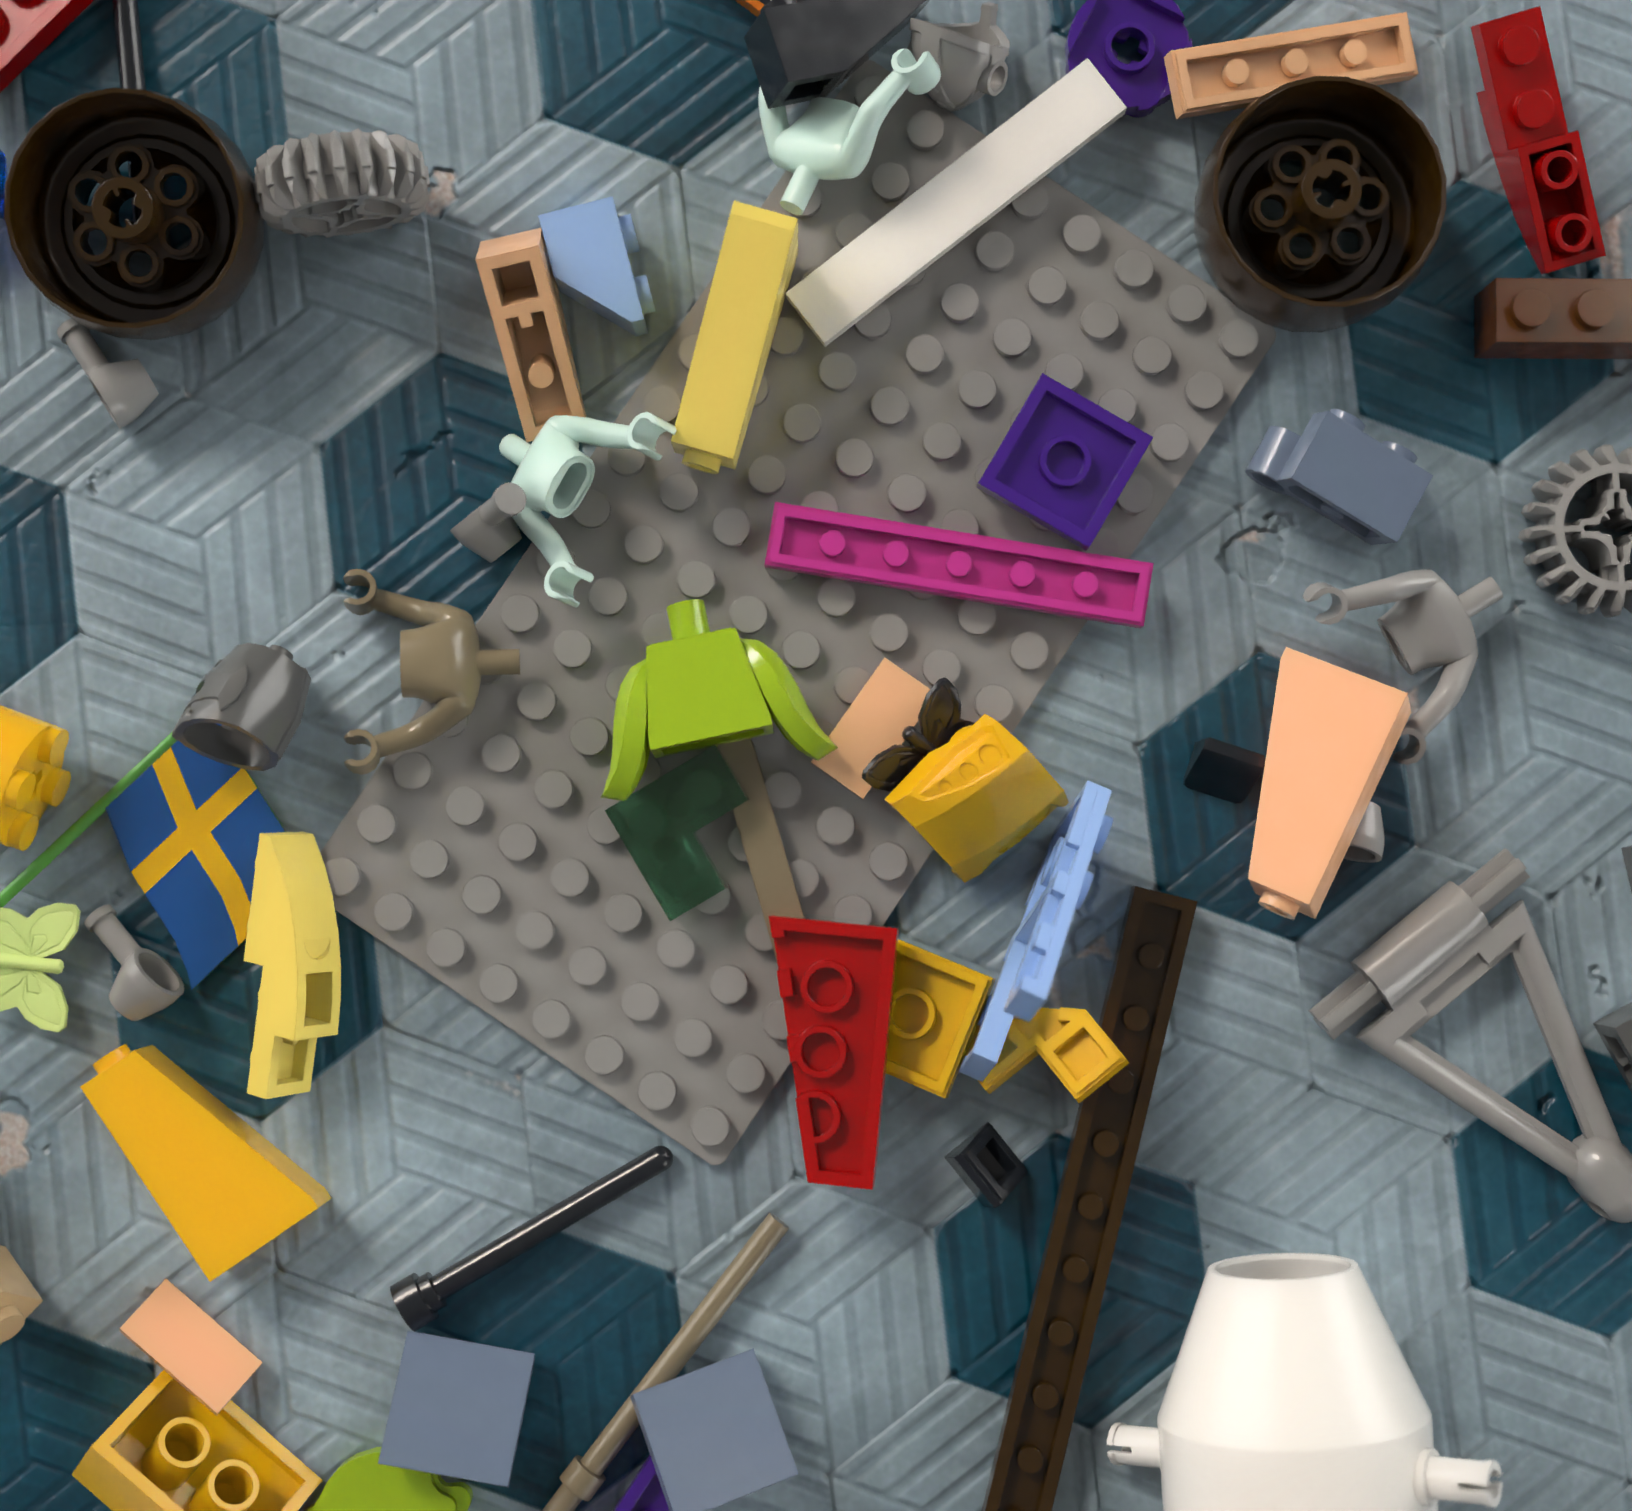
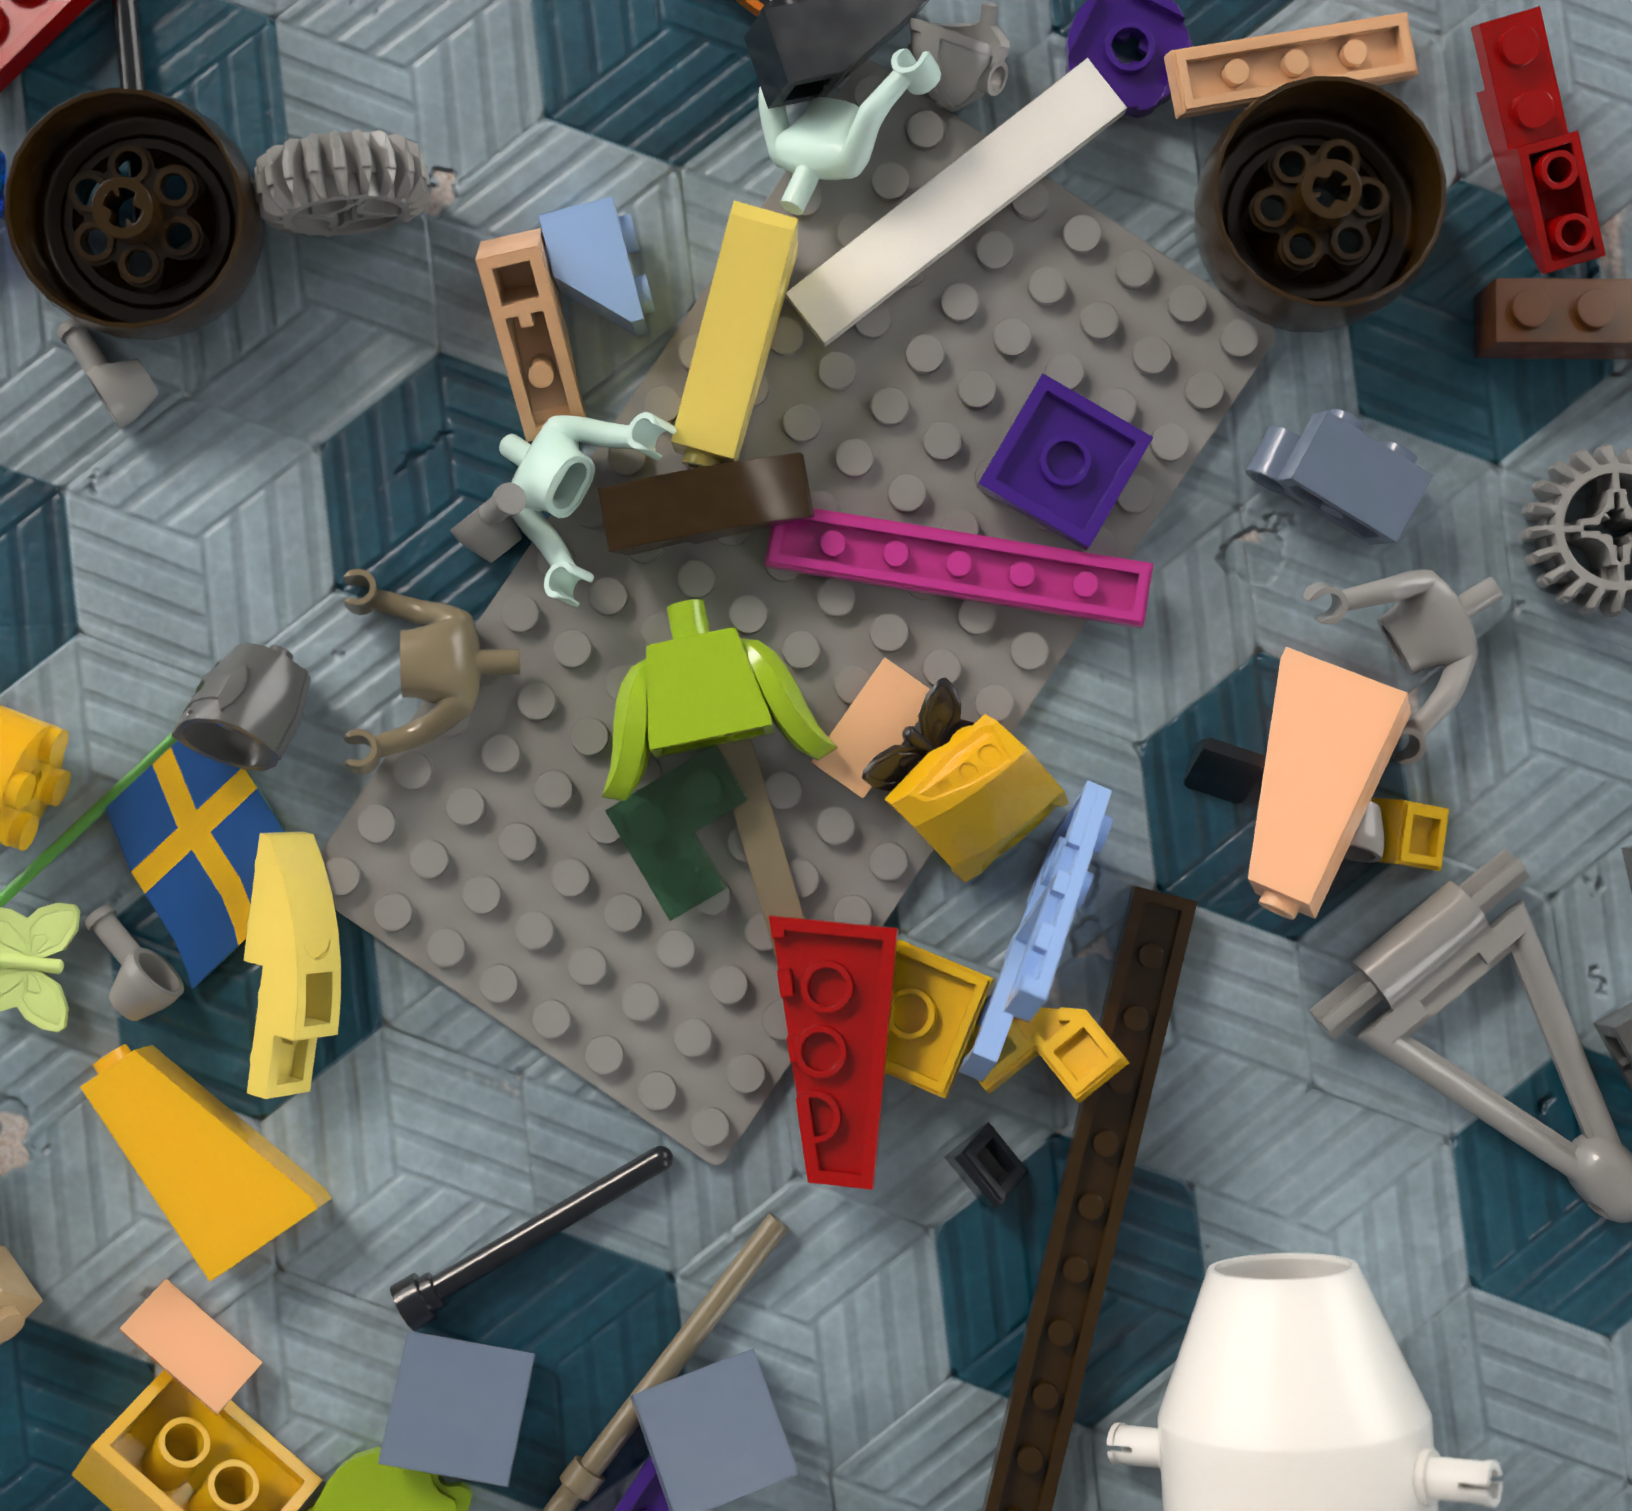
none -> dark brown slope [598,453,815,555]
none -> yellow slope [1371,798,1449,871]

